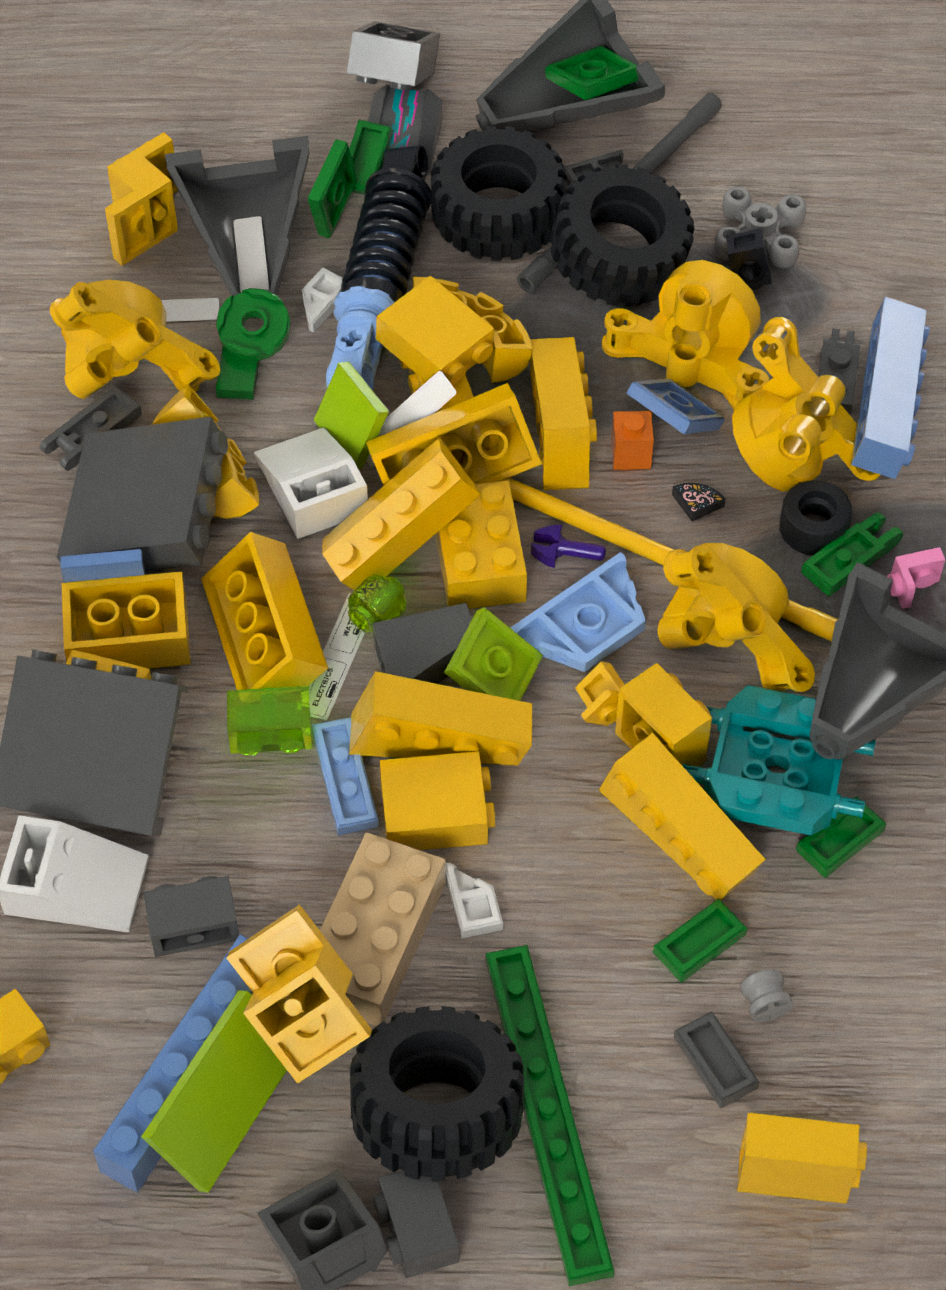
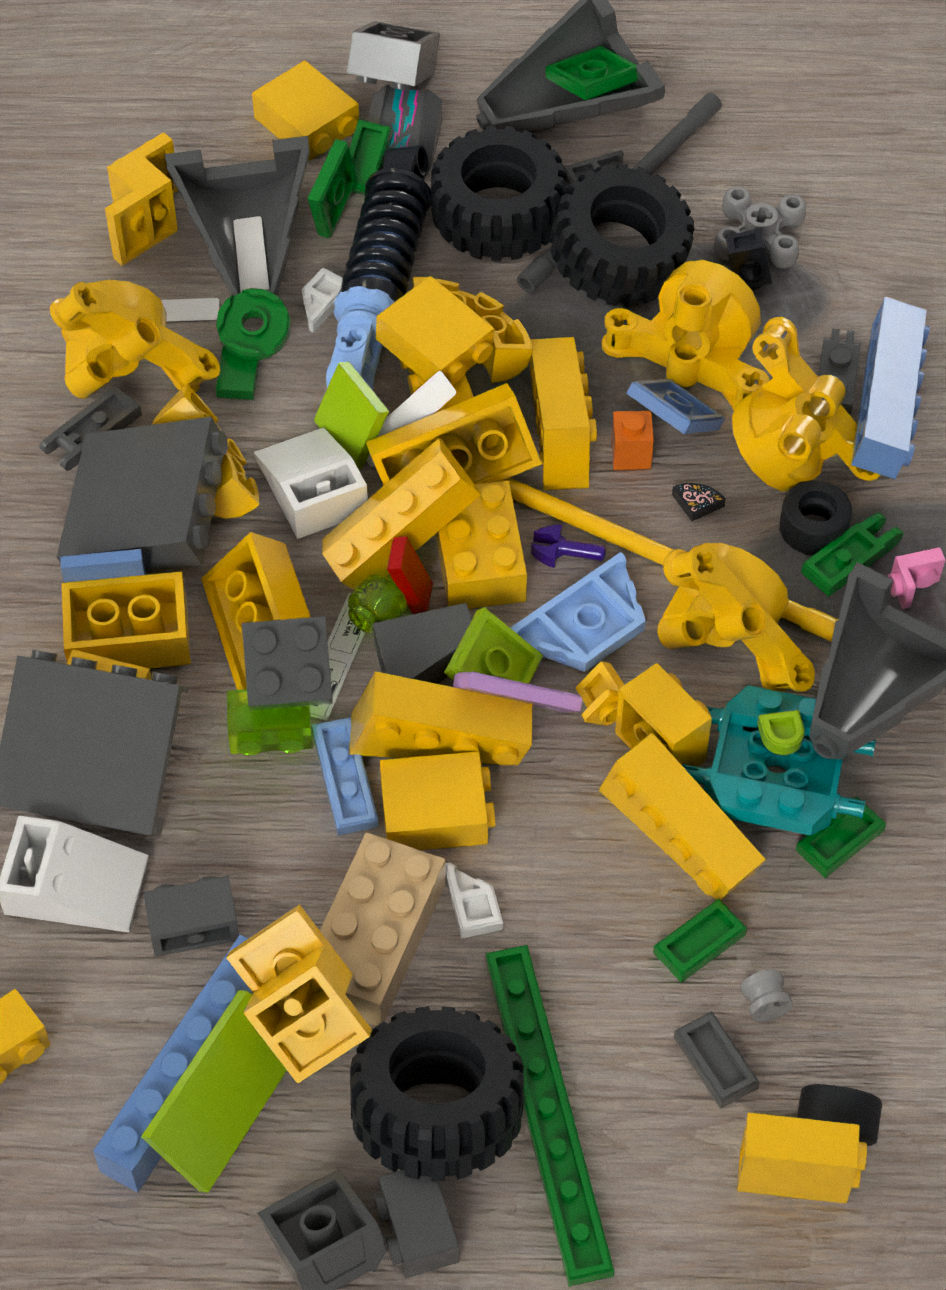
none -> dark grey brick [242,616,333,710]
none -> yellow brick [252,60,359,161]
none -> red tile [387,536,433,614]
none -> lavender tile [453,672,583,713]
none -> lime tile [757,710,805,755]
none -> black tyre [797,1084,882,1146]

